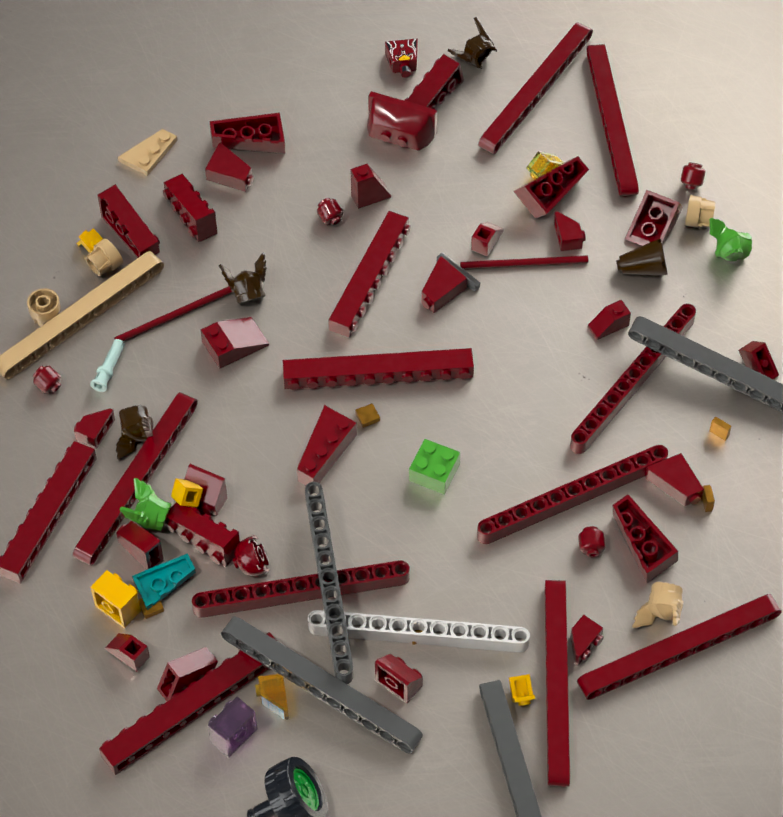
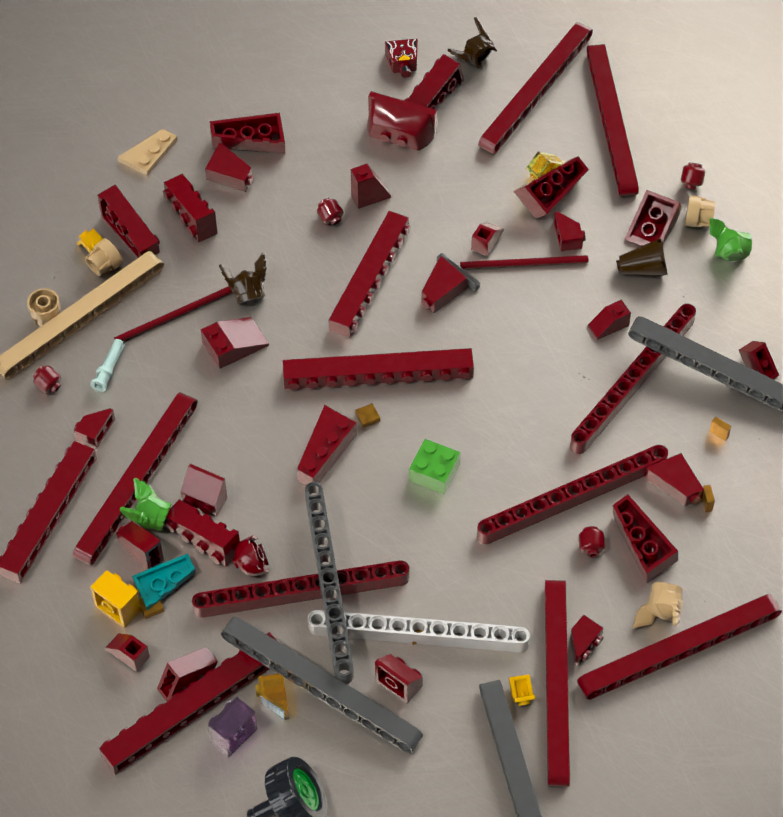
dark brown helmet [116,405,154,460] -> none
yellow brick [171,478,203,507] -> none

